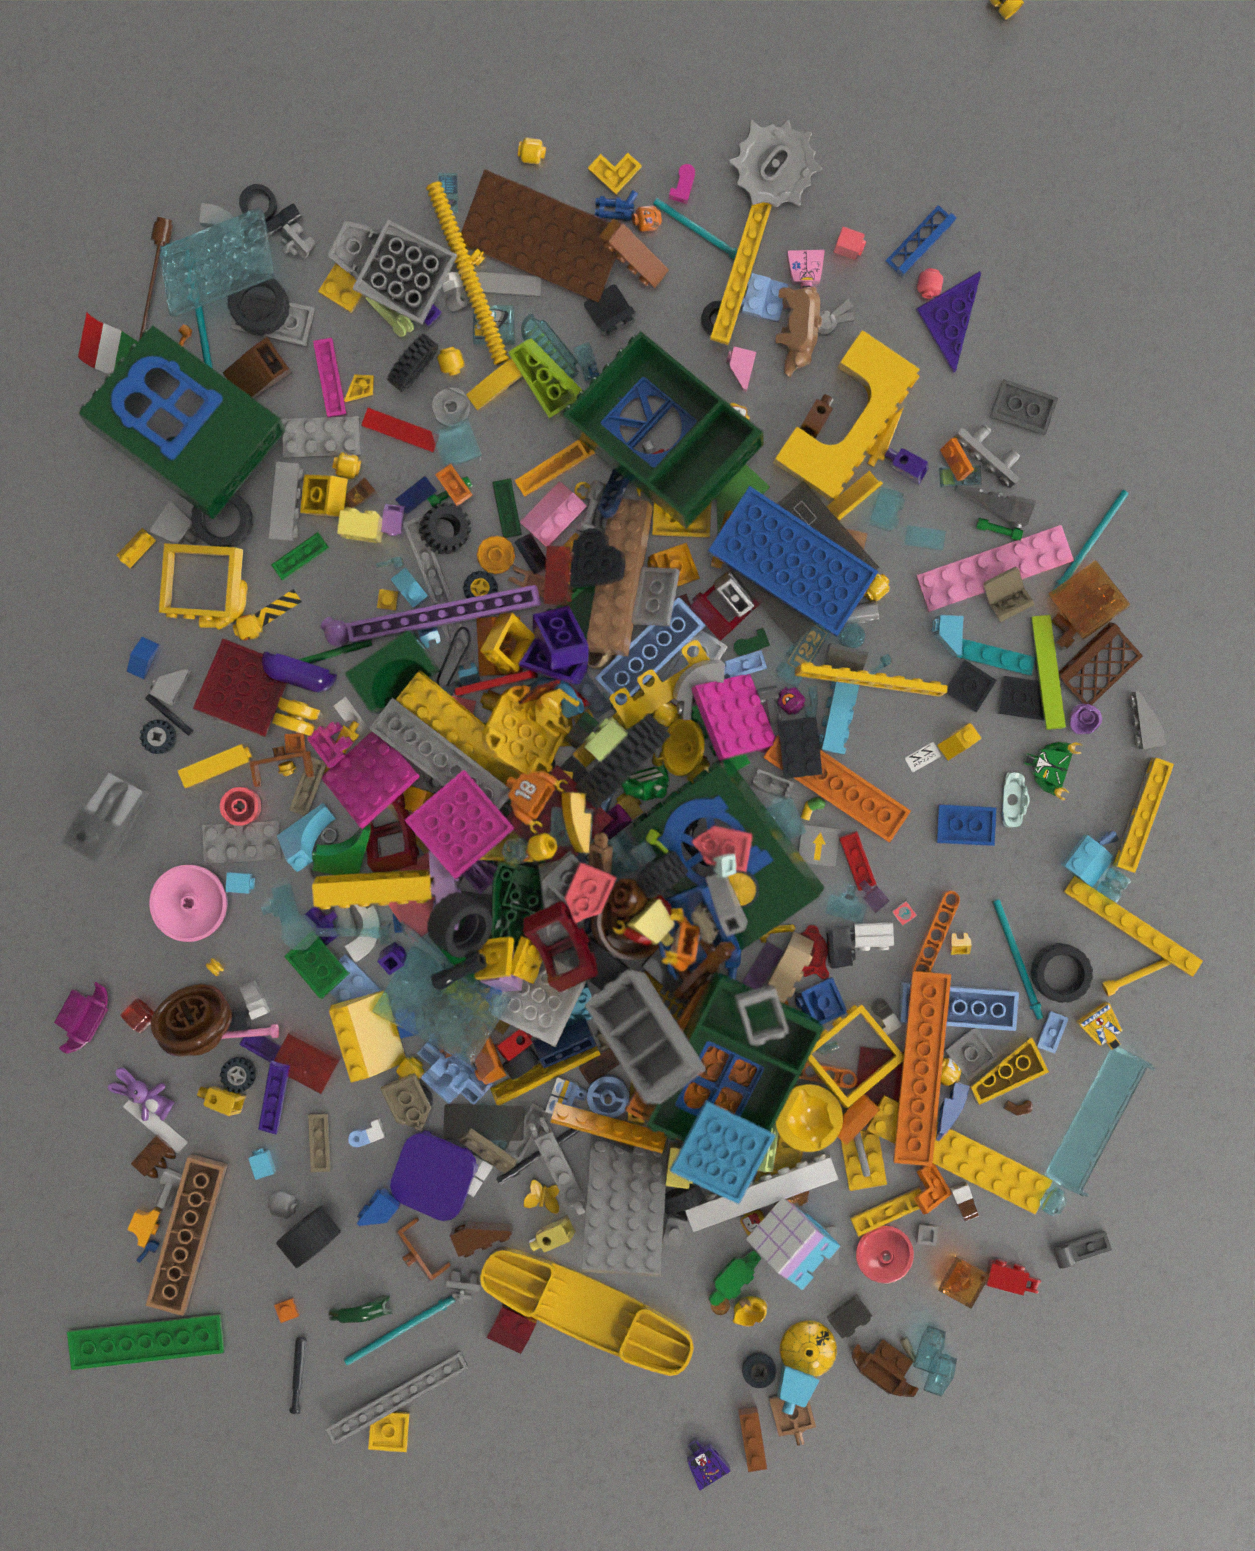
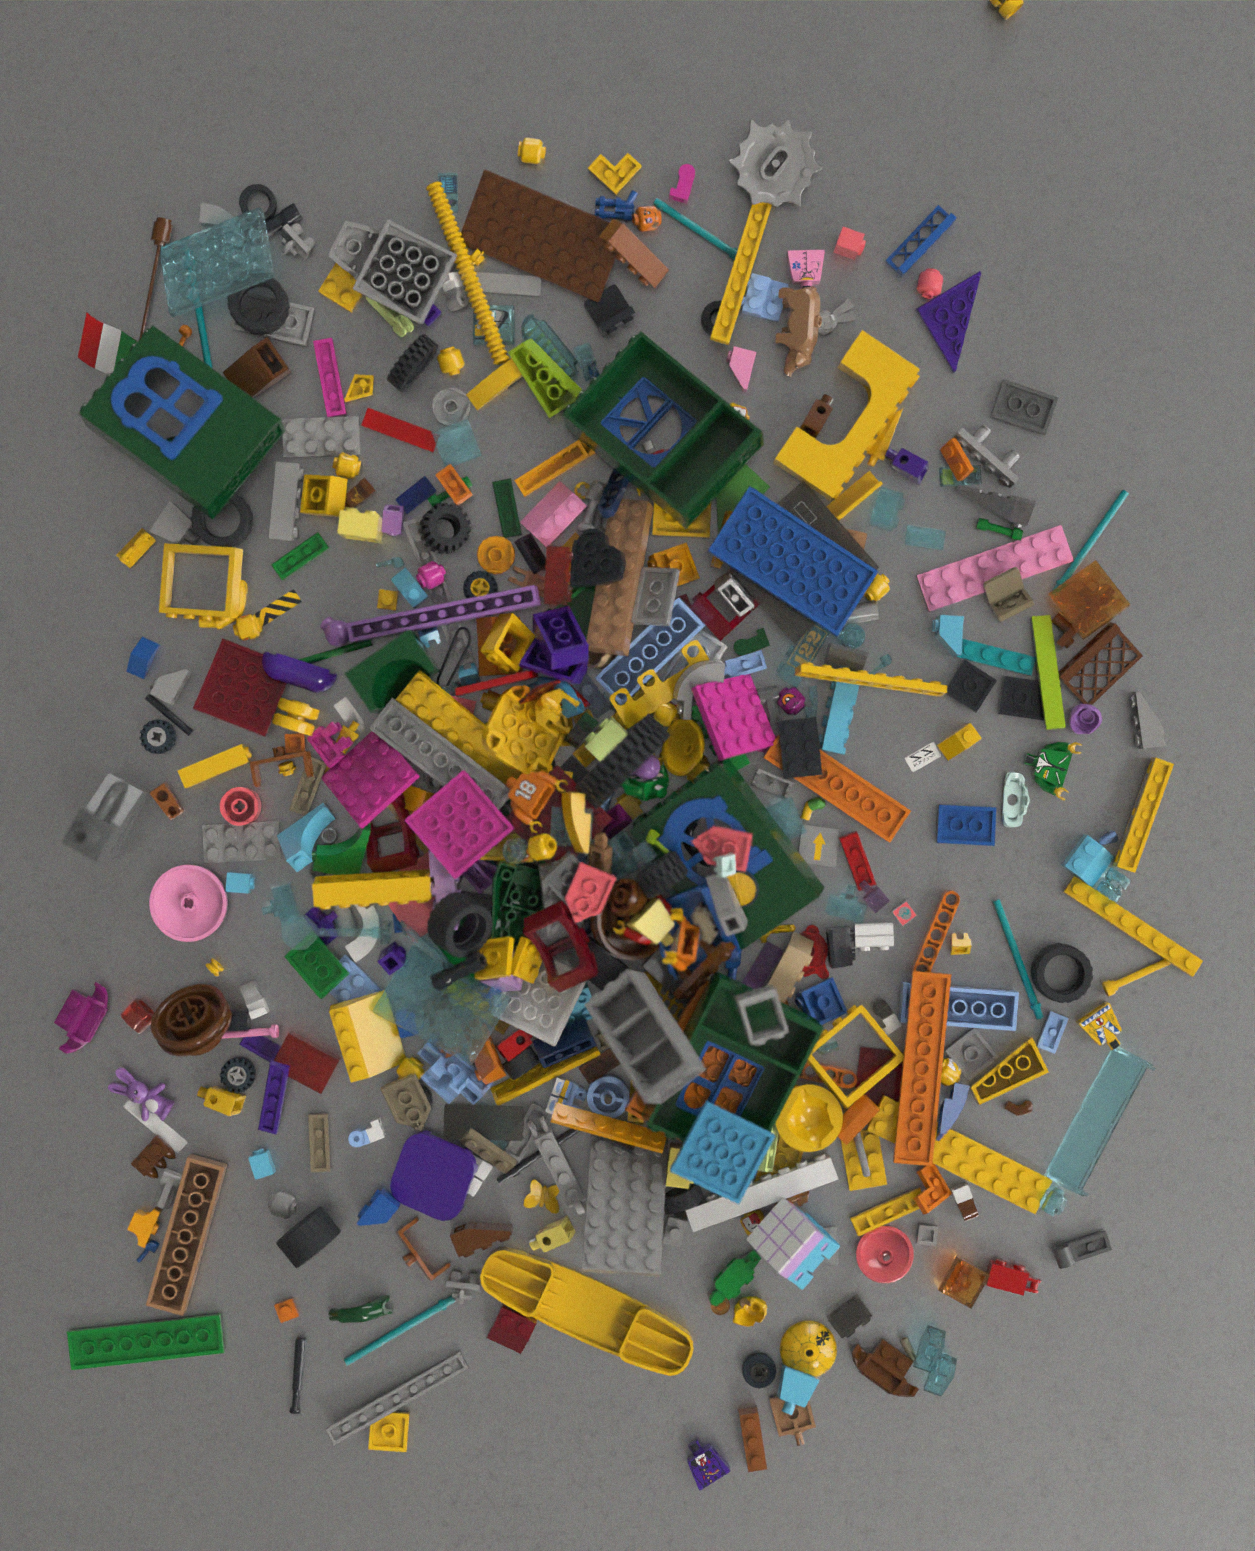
none -> dark orange leg [150,781,184,820]
none -> dark pink head [416,561,446,589]
none -> medium lavender piece [631,755,660,780]

